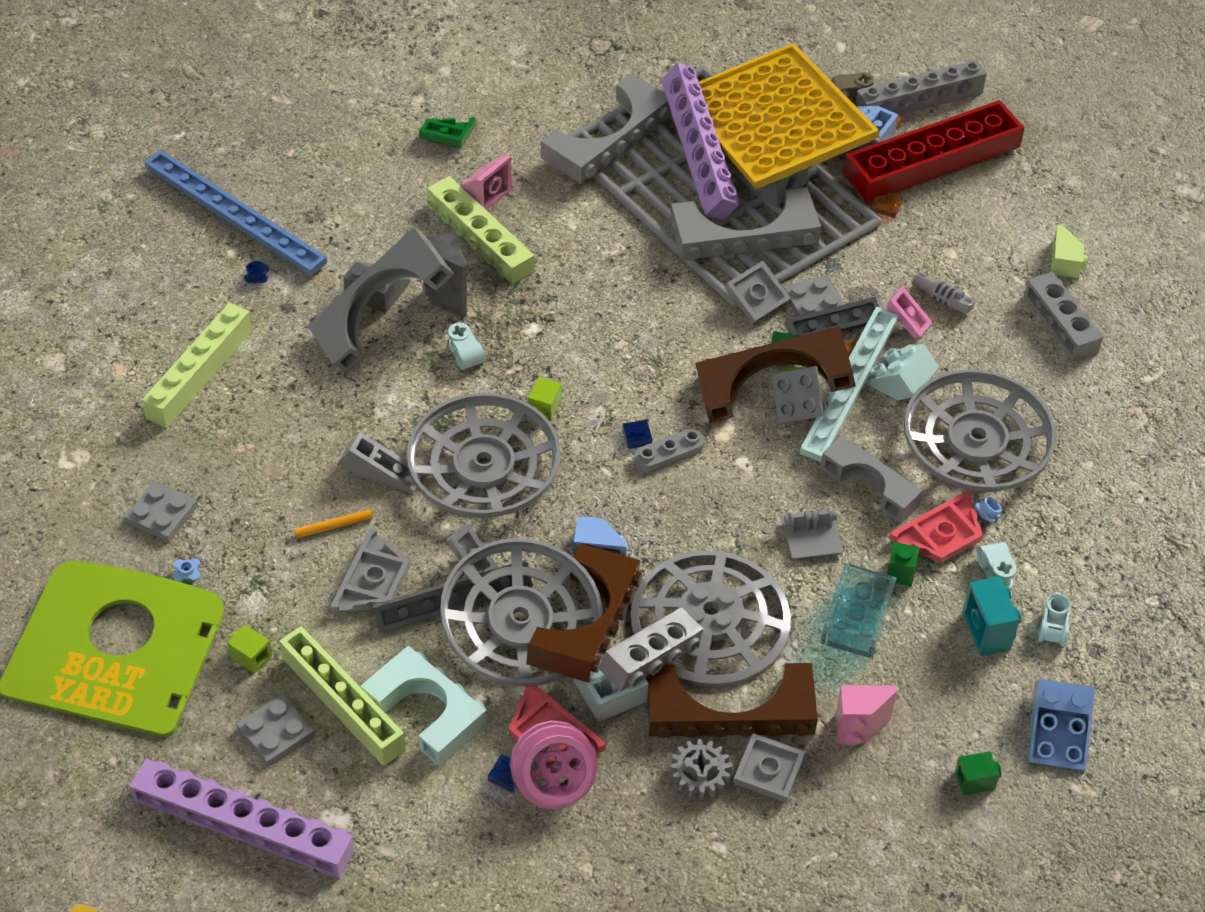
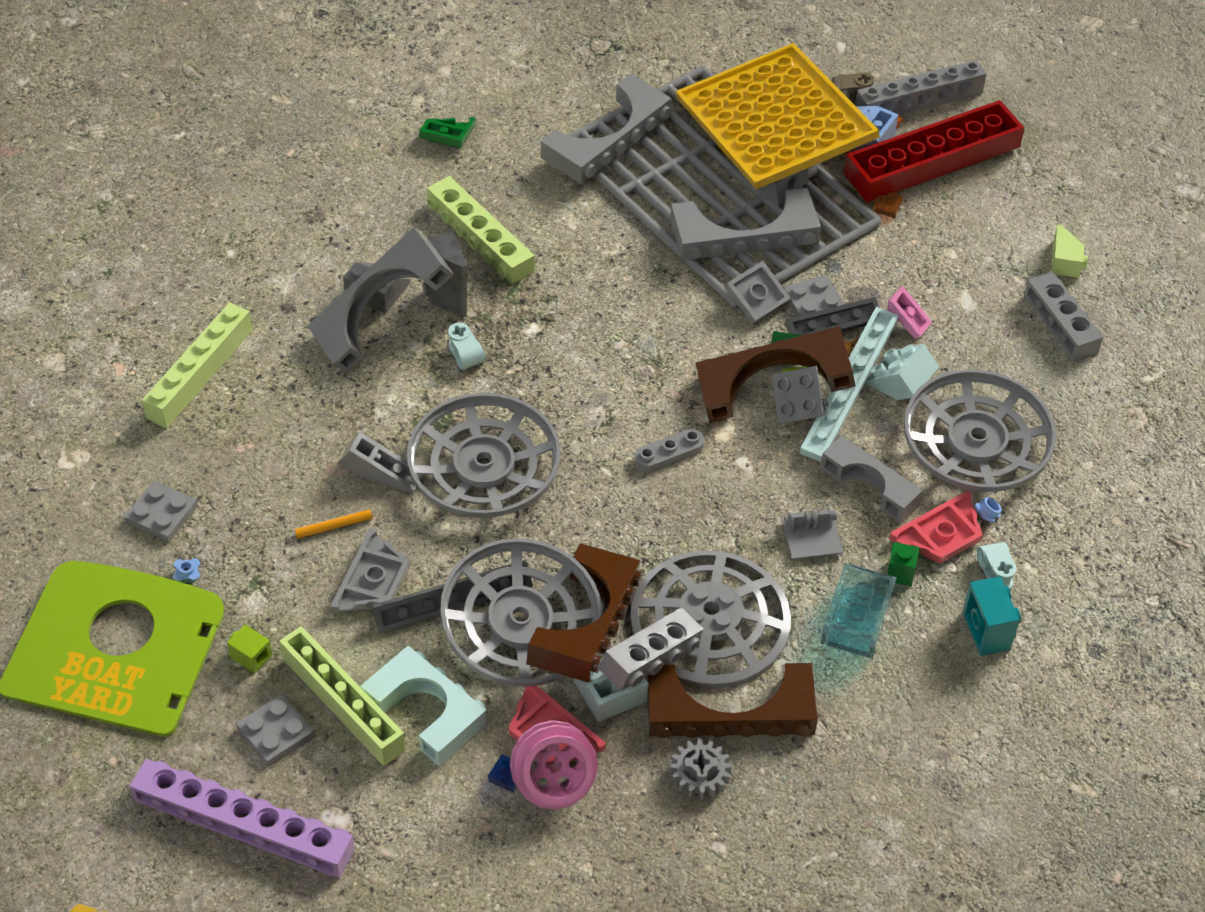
medium blue plate [144,150,327,276] -> none
clear blue plate [244,261,269,283] -> none
light grey slope [446,524,497,573] -> none
bright pink slope [460,155,512,210] -> none
lime brick [528,376,562,420] -> none
light blue slope [574,517,627,556] -> none
clear blue plate [622,420,652,449] -> none
lavender brick [661,62,740,221] -> none
light grey plate [733,733,806,803] -> none
bright pink slope [835,685,897,746] -> none
light grey hinge [912,272,976,313] -> none
green brick [955,751,1001,795] -> none
light blue slope [1029,679,1095,771] -> none
light aqua piece [1038,593,1071,647] -> none

